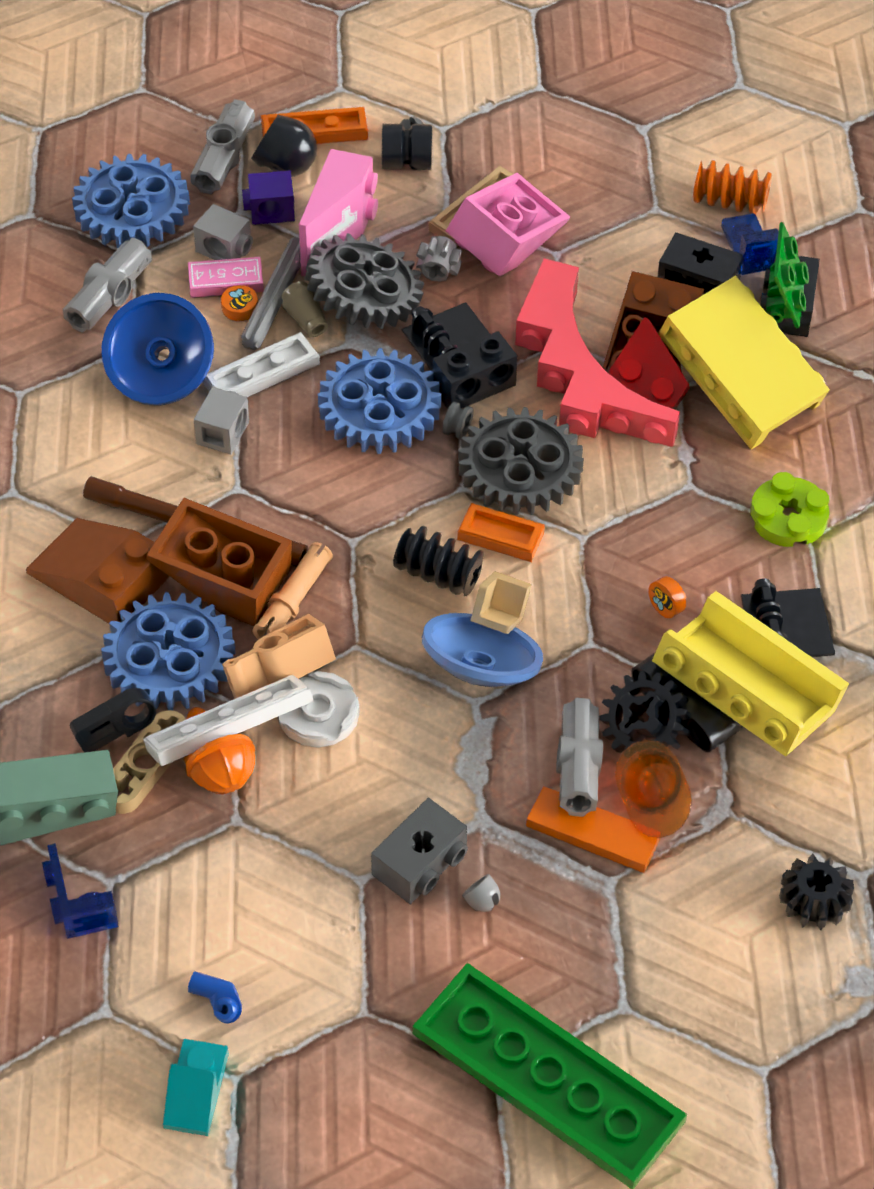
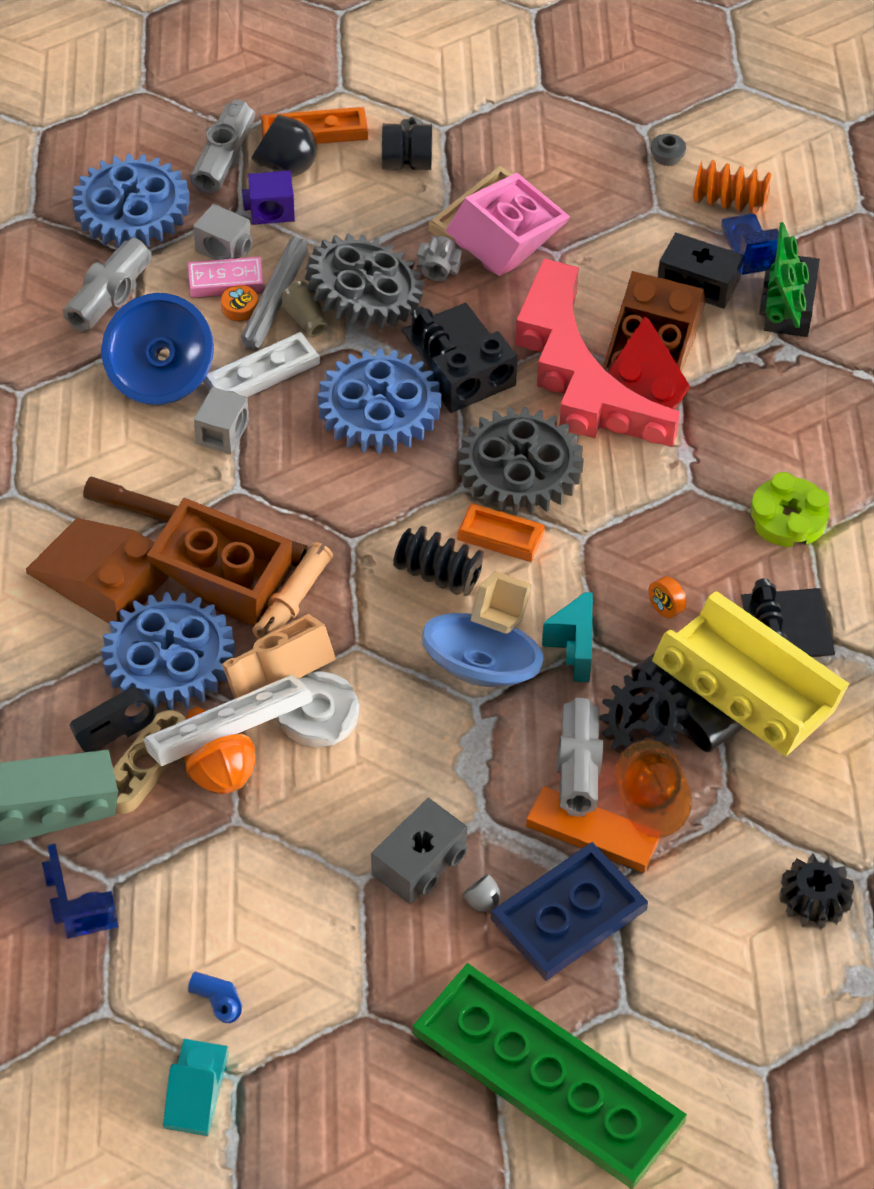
bright pink slope [299,149,378,276] -> none
dark grey bush [443,402,474,440] -> none
light yellow panel [658,276,830,449] -> none
none -> dark blue plate [491,842,648,981]
none -> teal slope [542,592,593,682]
none -> dark grey plate [651,133,686,166]

